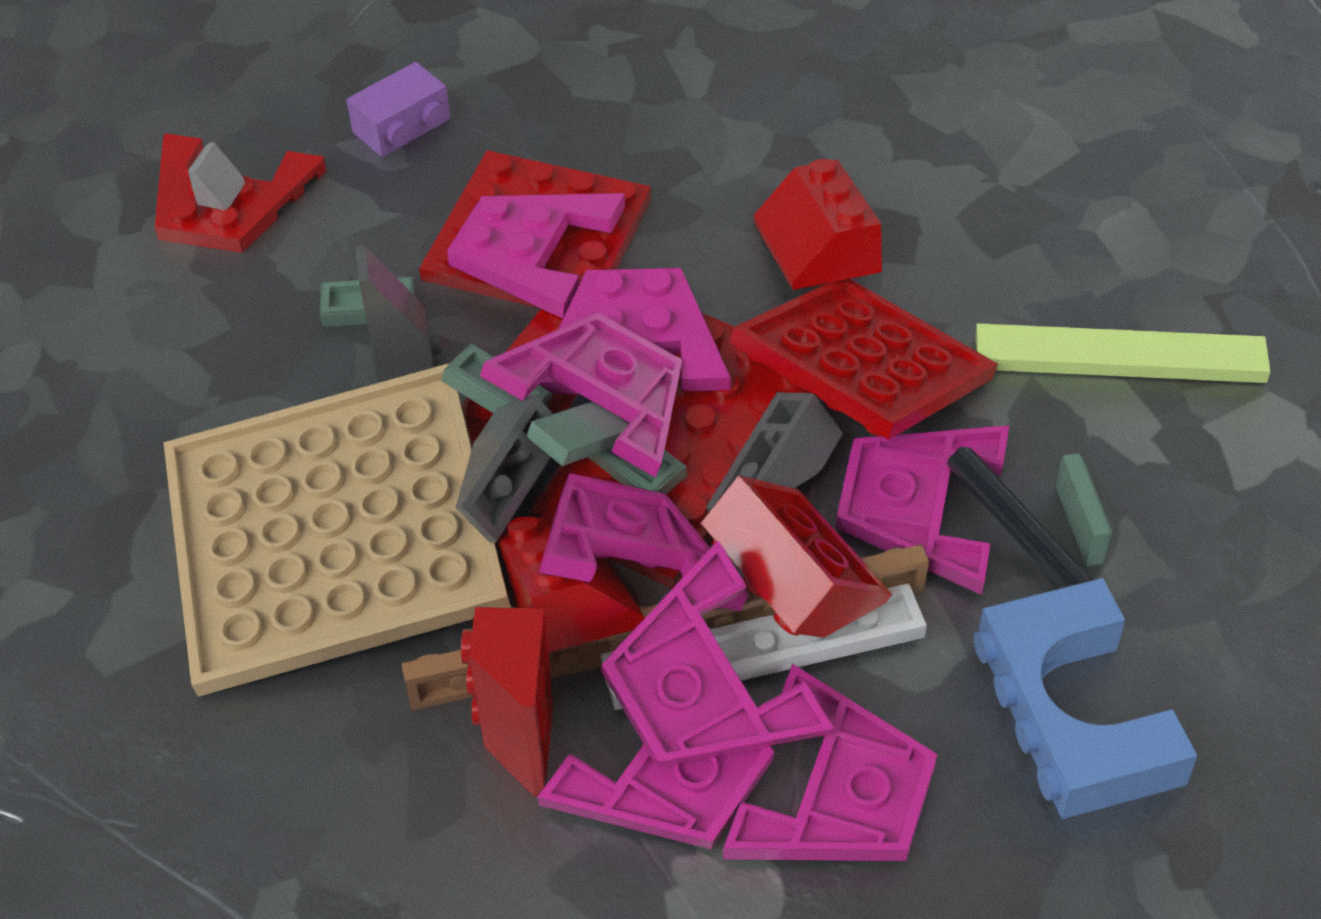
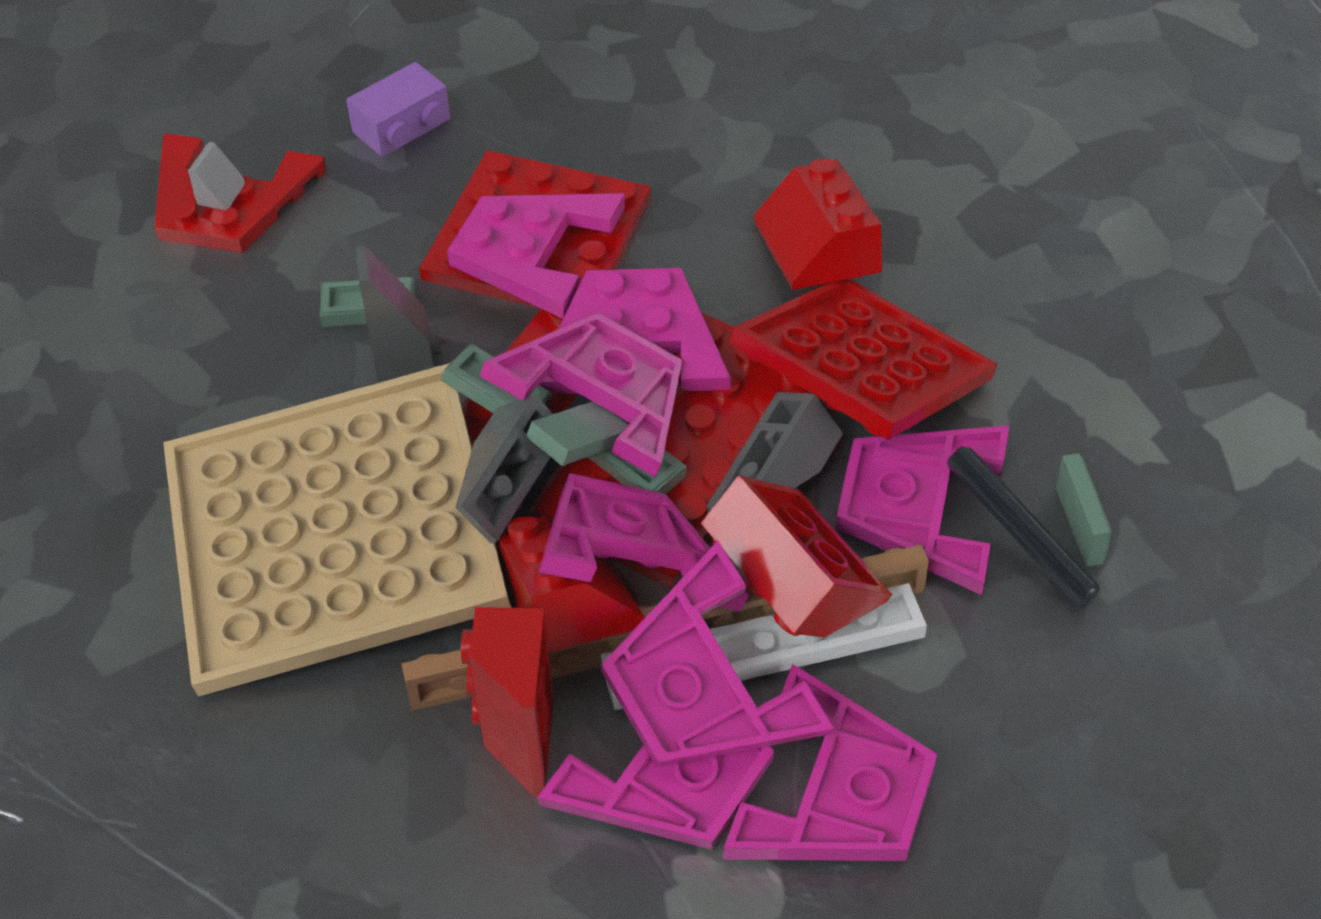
medium blue arch [974,578,1197,819] -> none
yellowish green tile [975,323,1271,383] -> none

